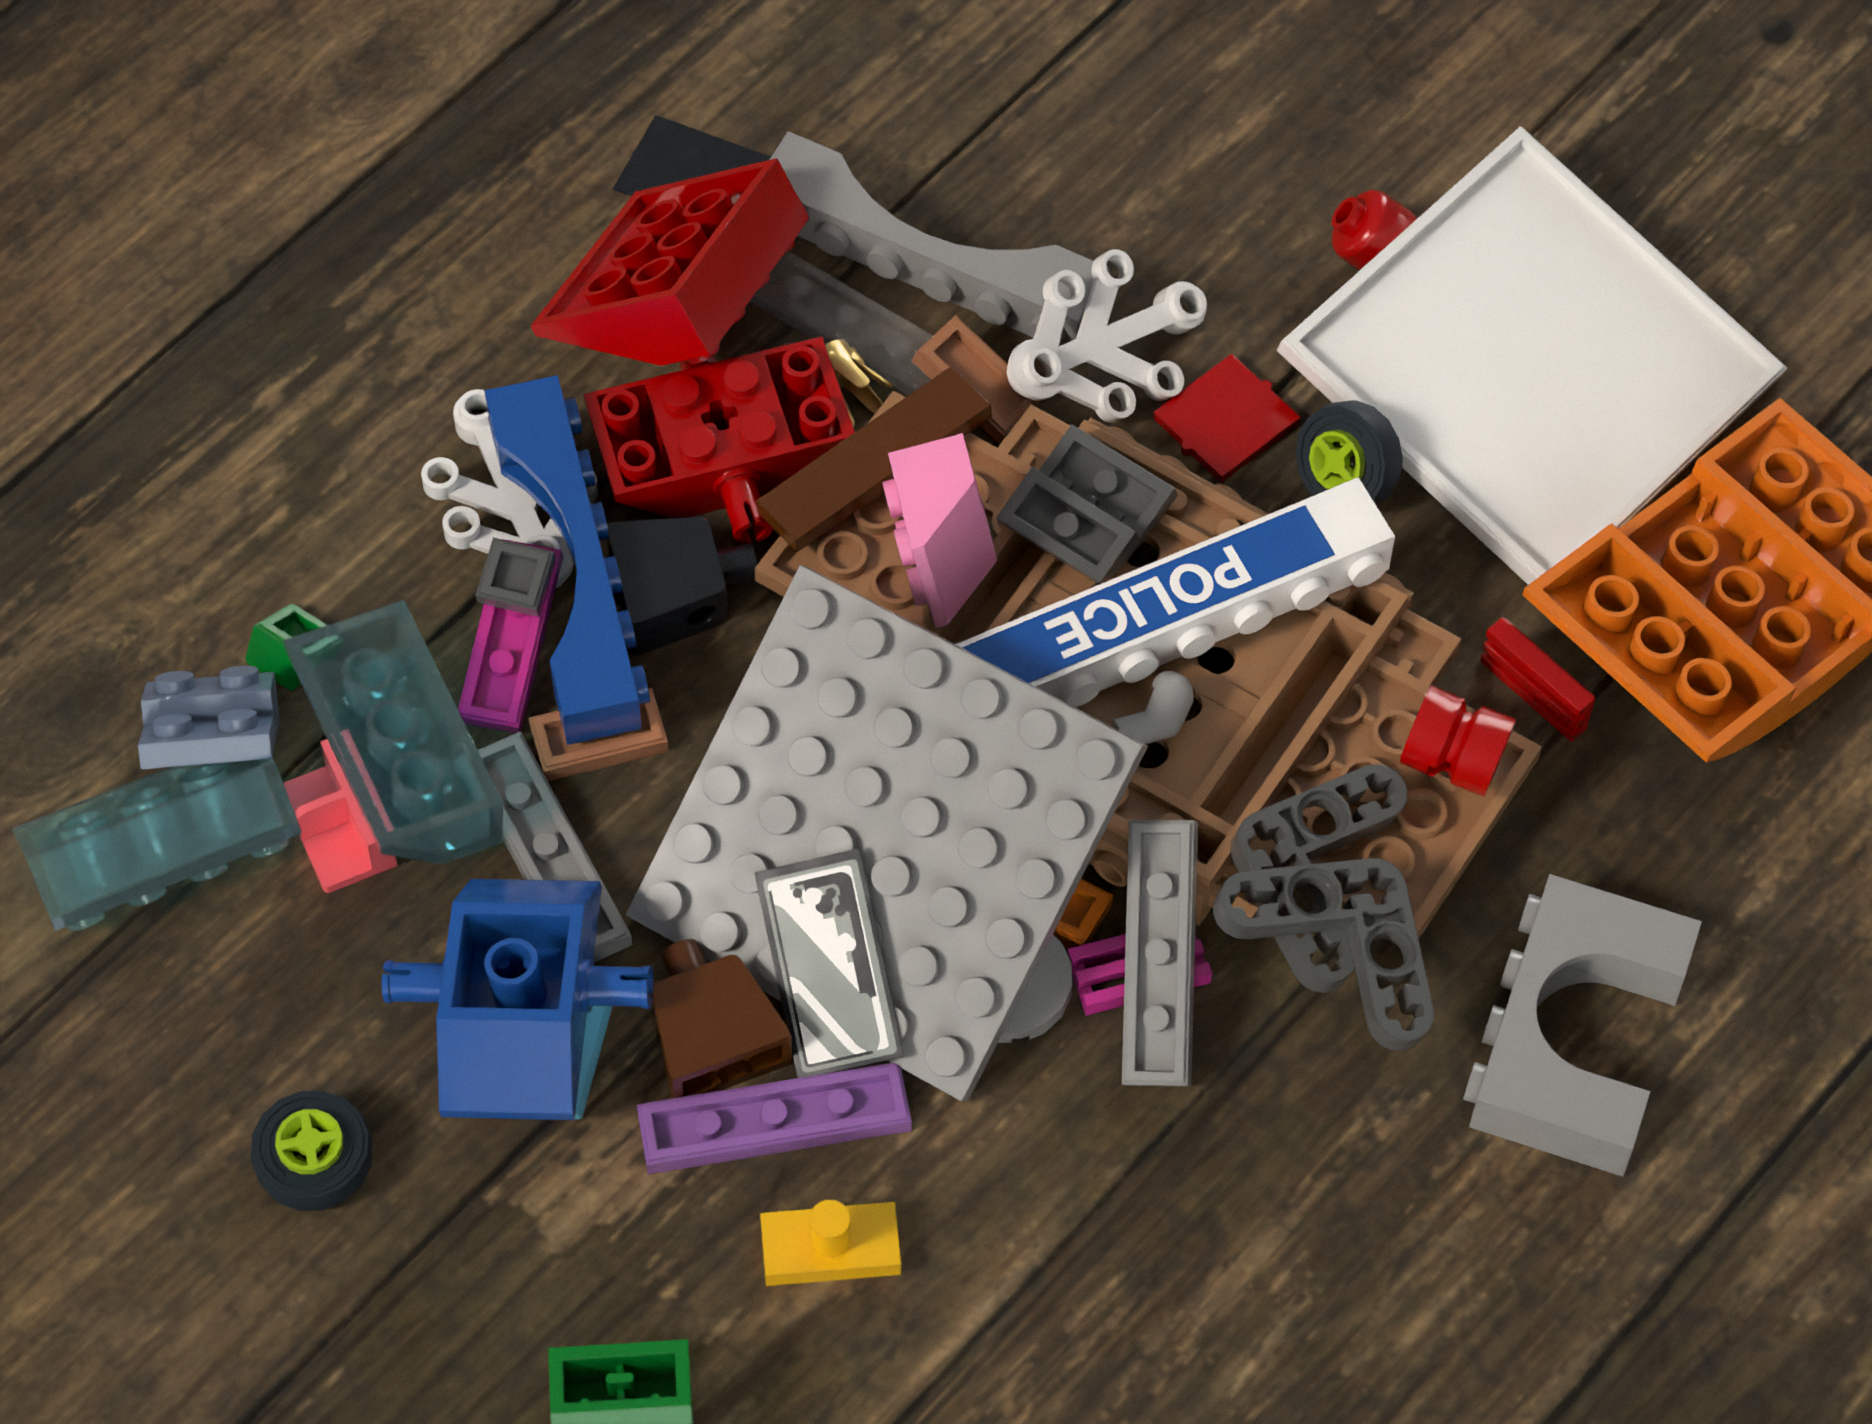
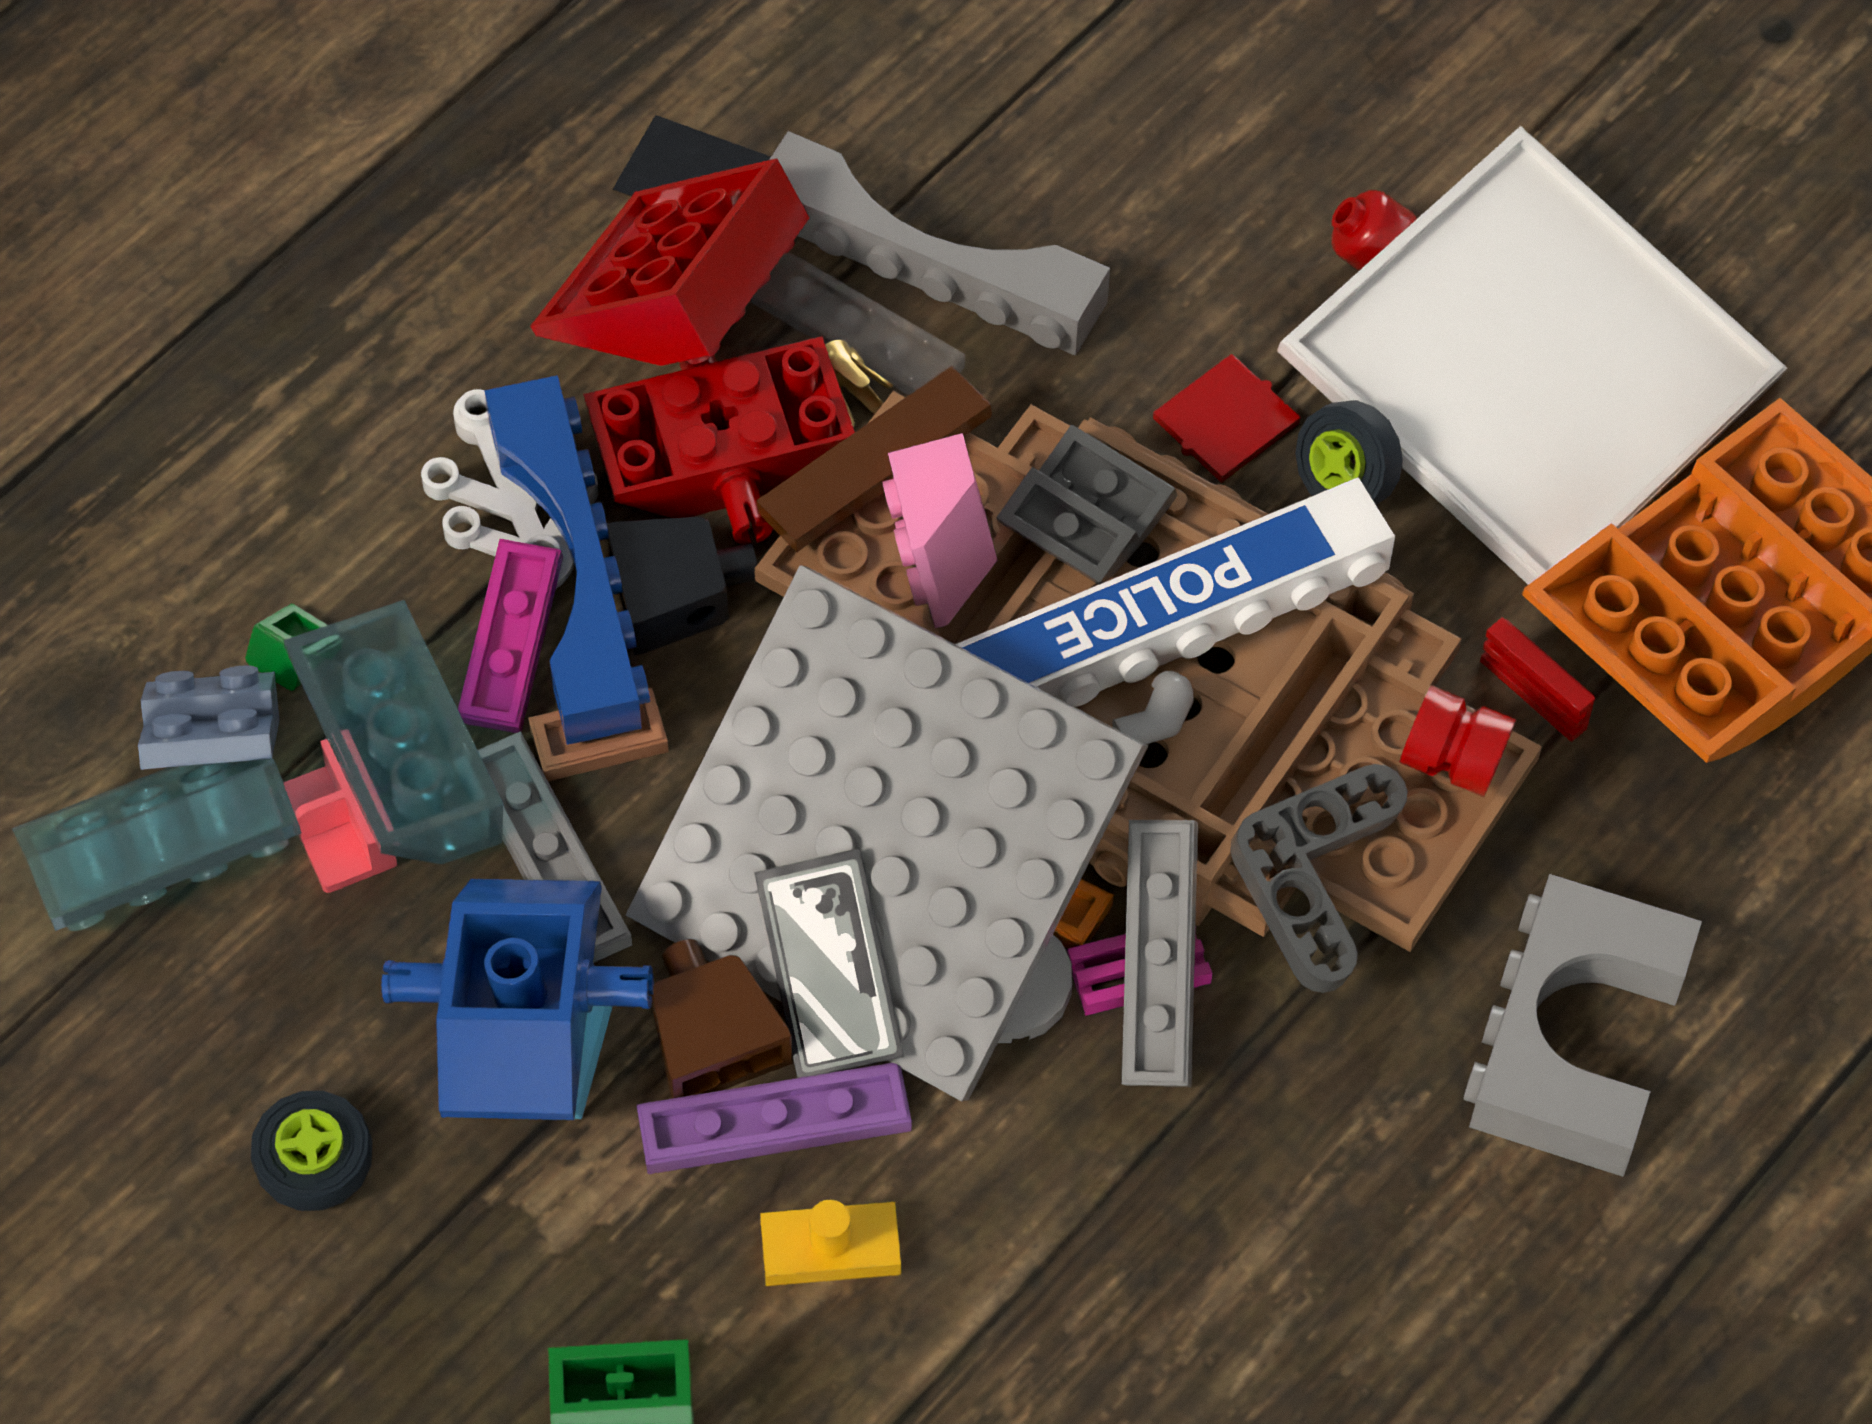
dark grey tile [475,537,556,617] -> none
nougat tile [911,315,1043,445] -> none
white plant [1007,249,1207,423] -> none
dark grey beam [1213,858,1434,1051] -> none

